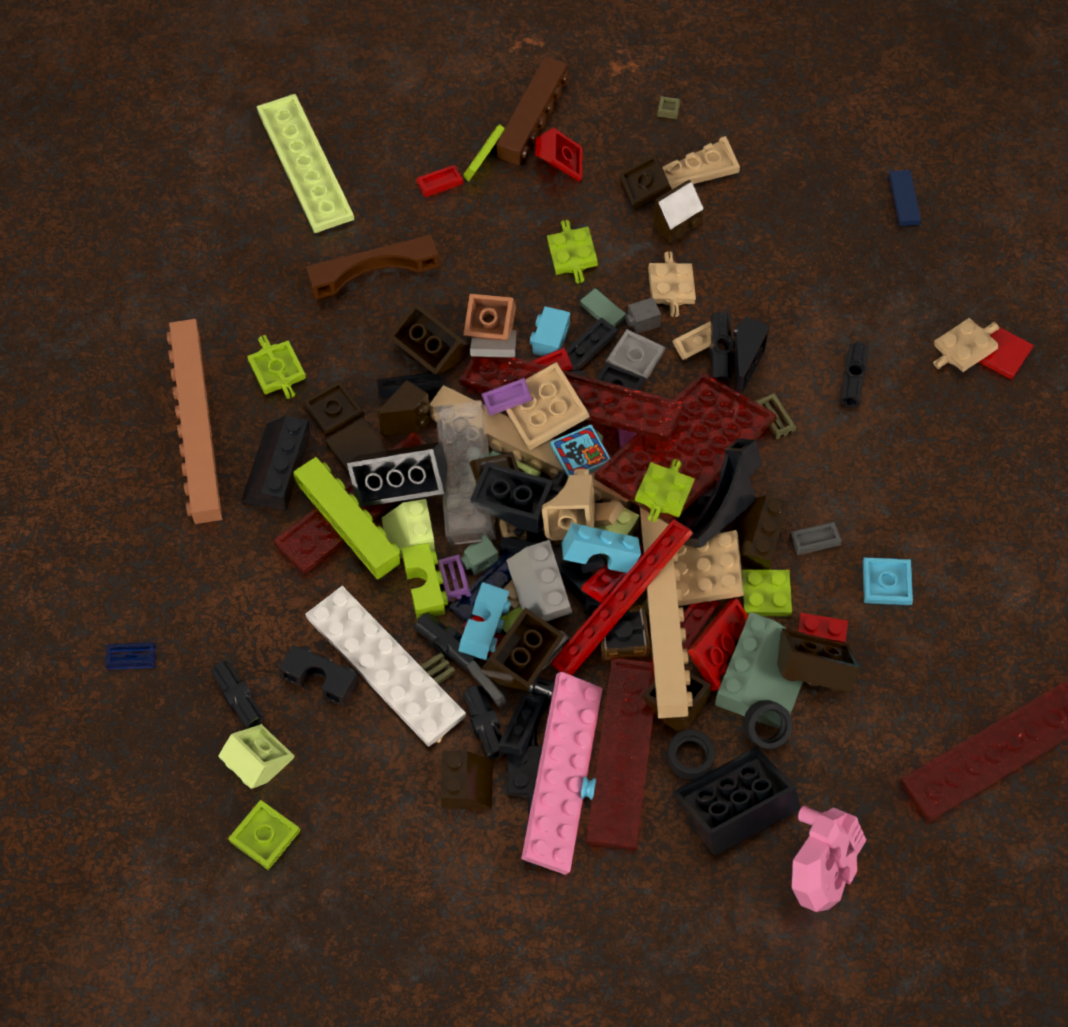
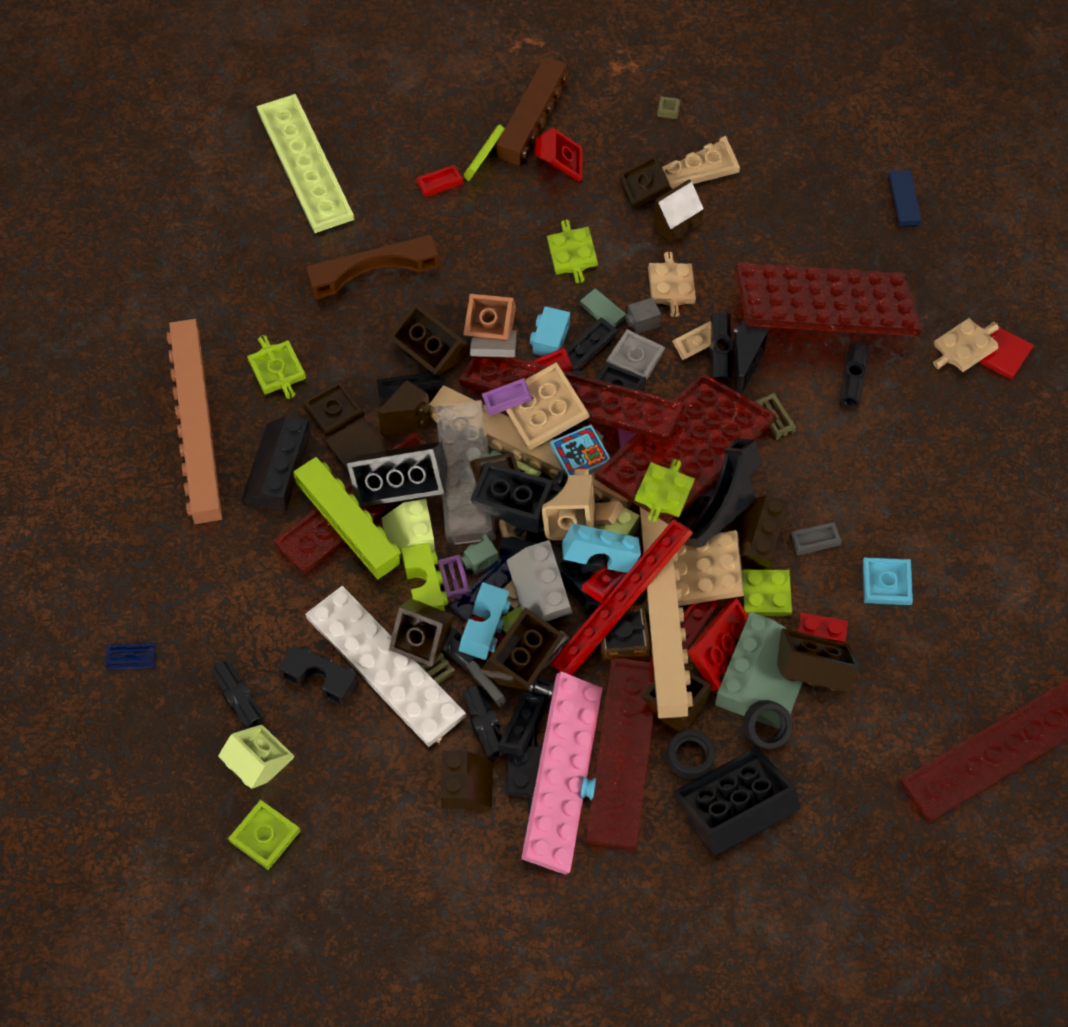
bright pink brick [792,806,866,912] -> none
none -> dark brown slope [389,598,454,667]
none -> clear red plate [735,263,922,336]

